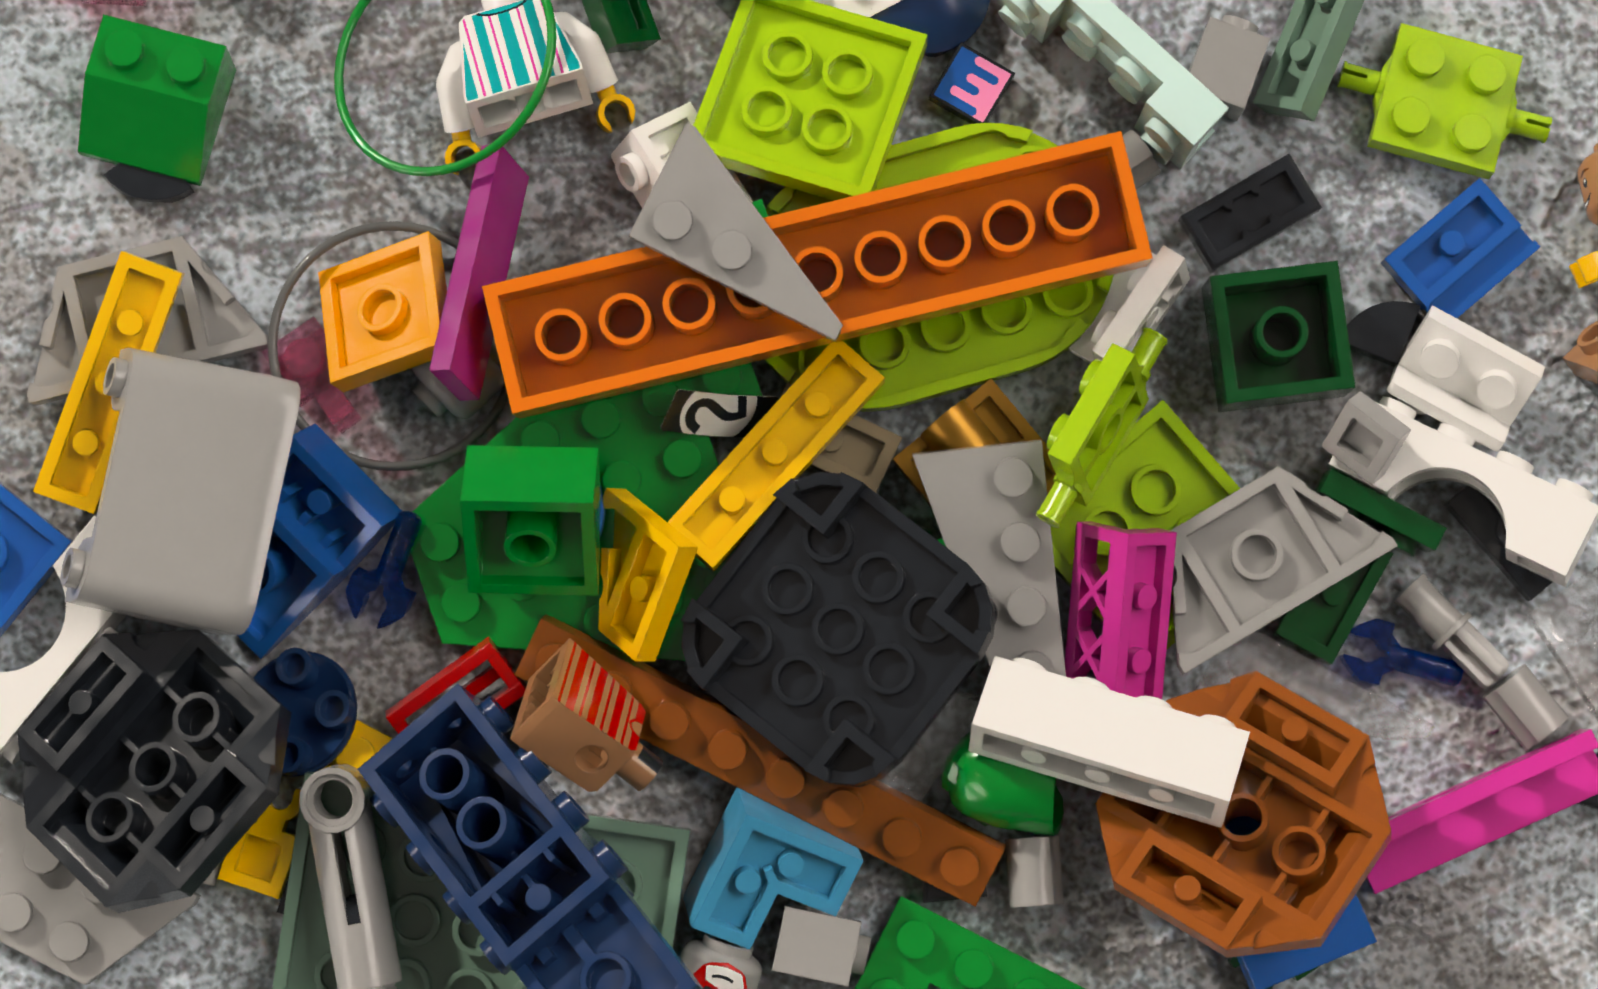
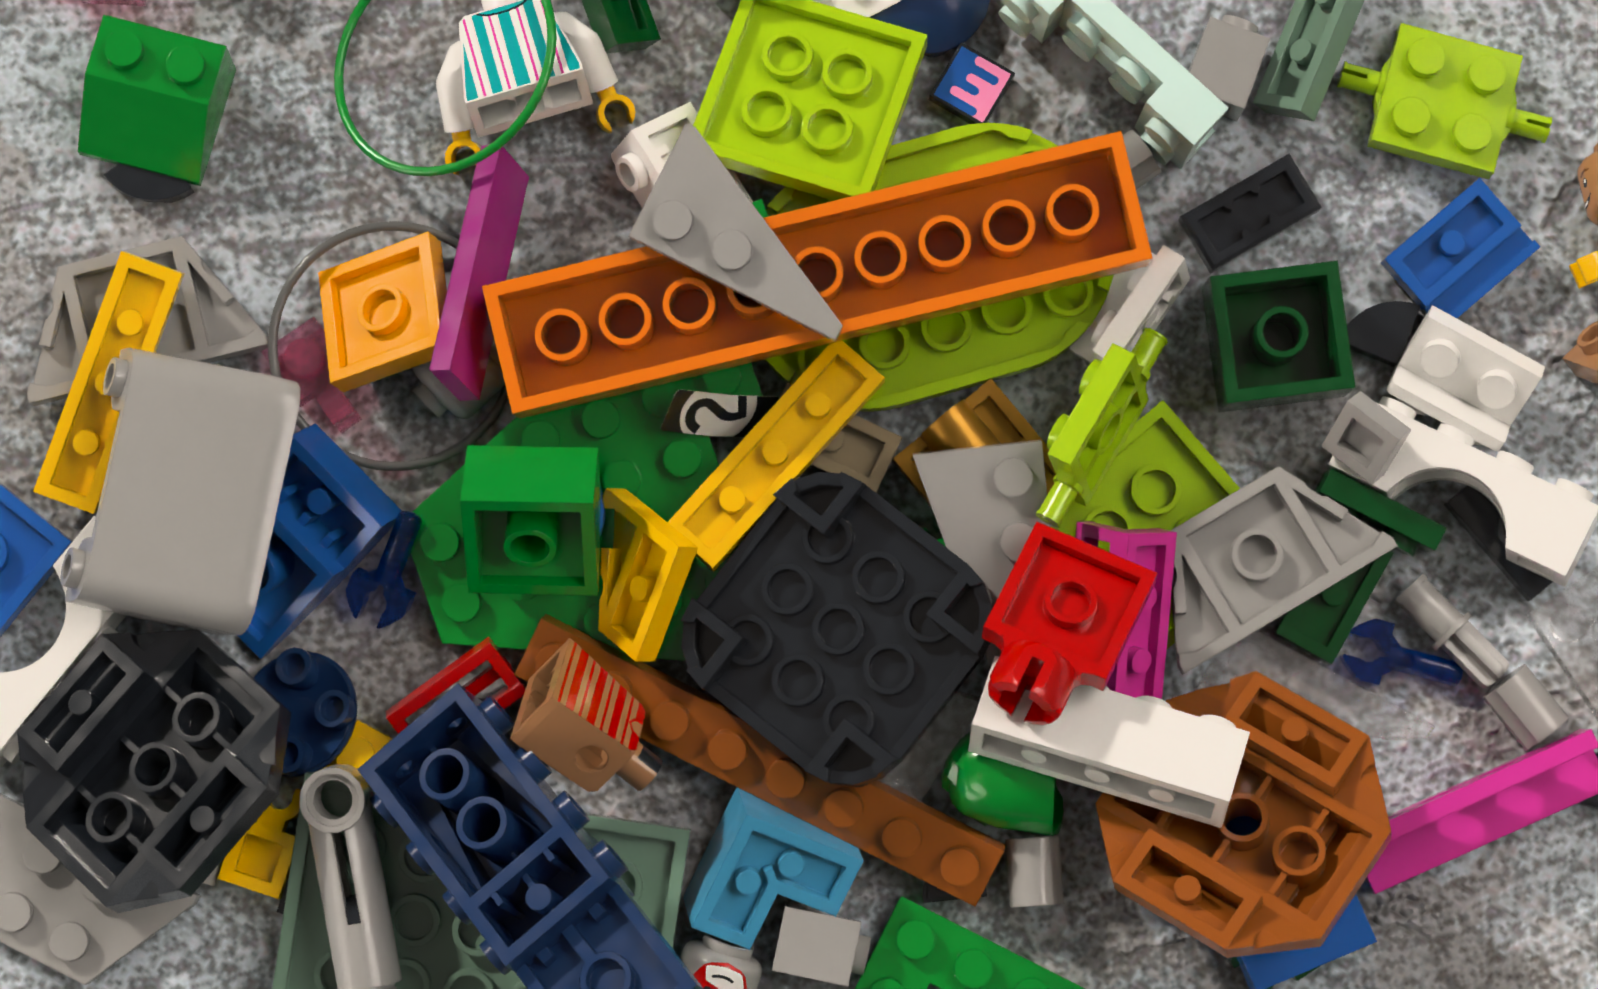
none -> red plate [981,522,1158,725]

